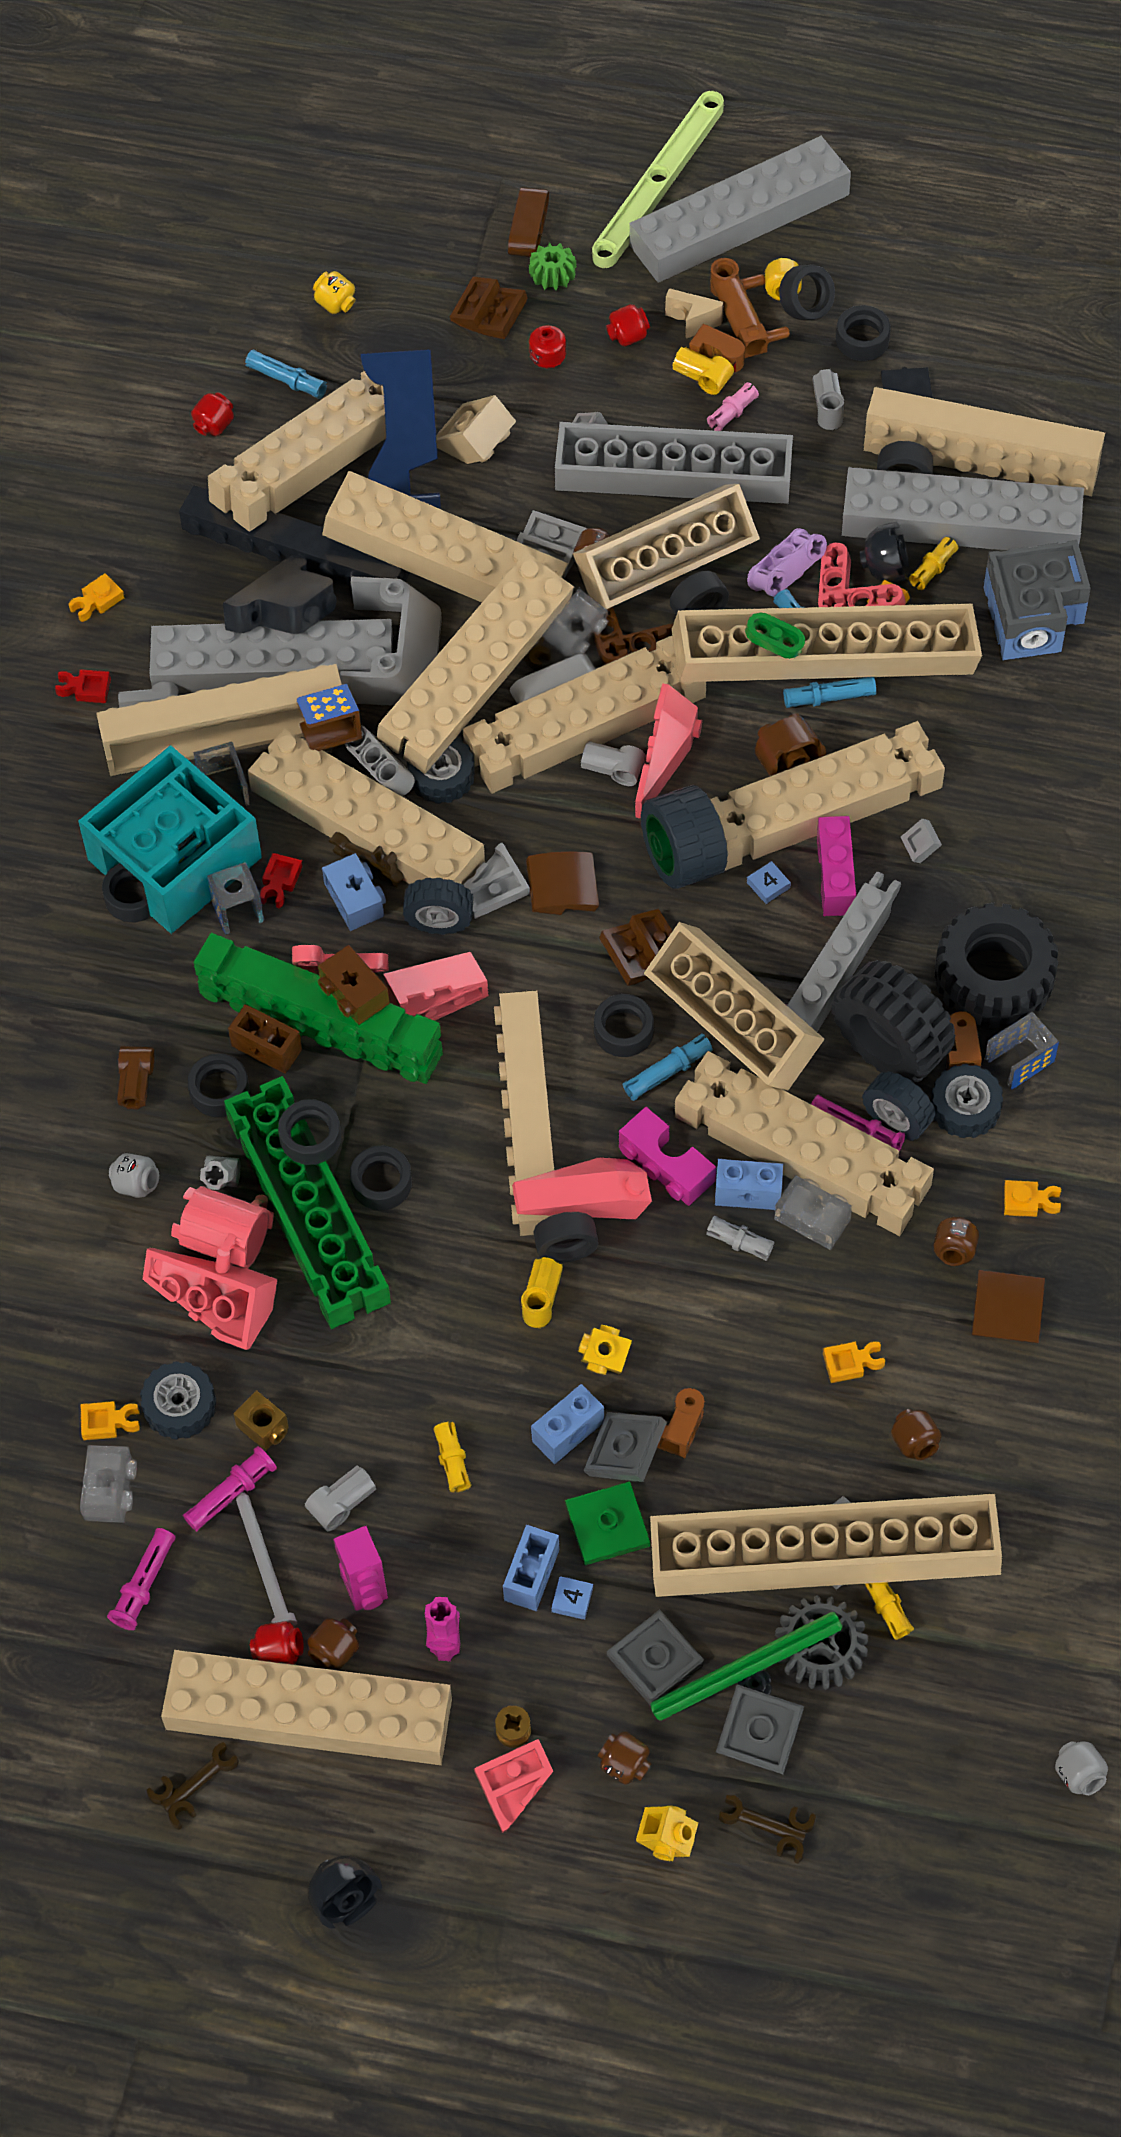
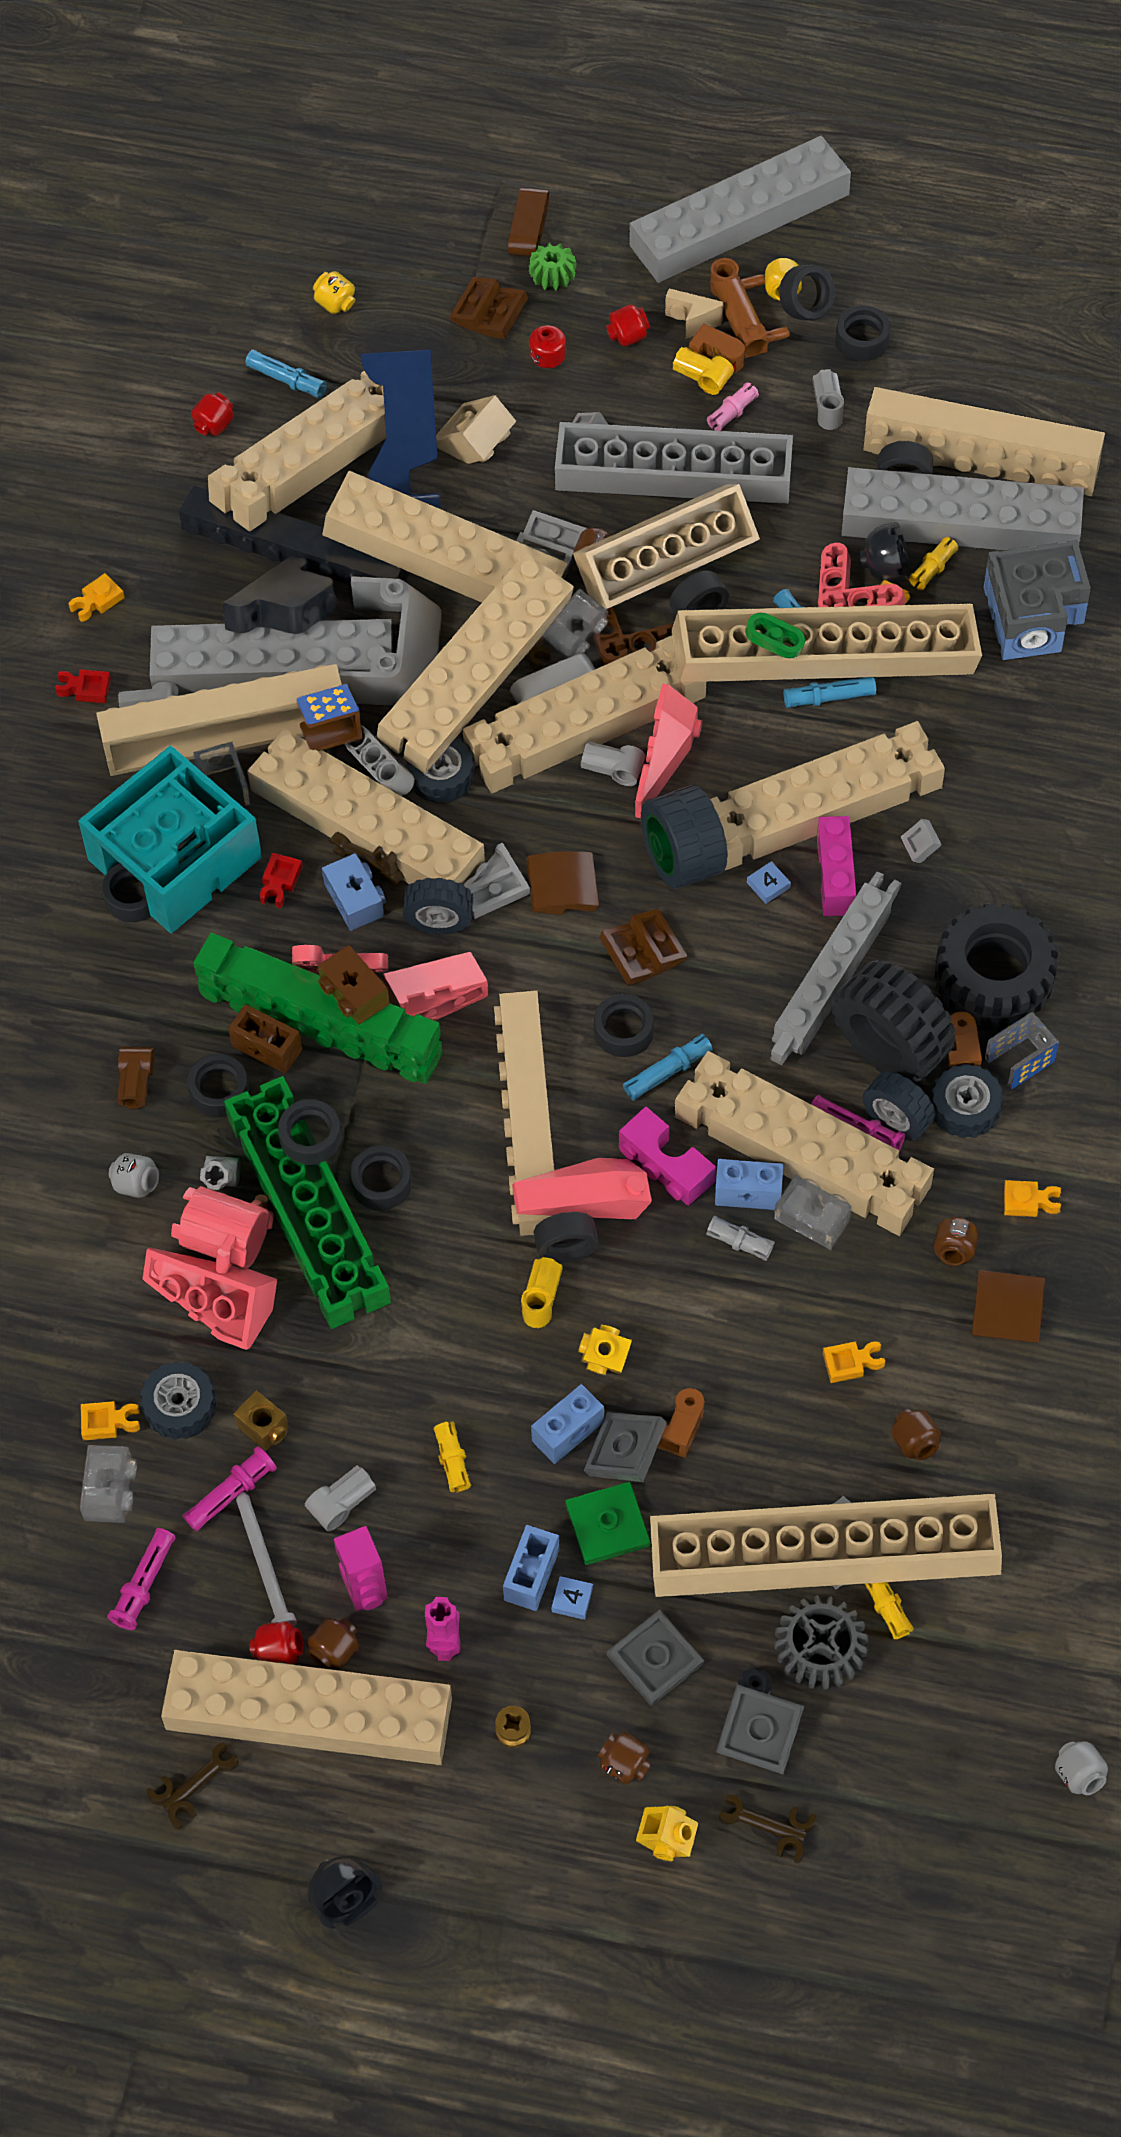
clear piece [207,862,264,935] -> none
coral wing [474,1739,553,1833] -> none
yellowish green beam [592,91,724,268] -> none
tan brick [644,922,824,1090] -> none
green axle [650,1612,842,1720] -> none
lavender piece [747,528,827,597] -> none
reddish brown brick [755,713,826,776] -> none
black piece [881,367,932,398] -> none

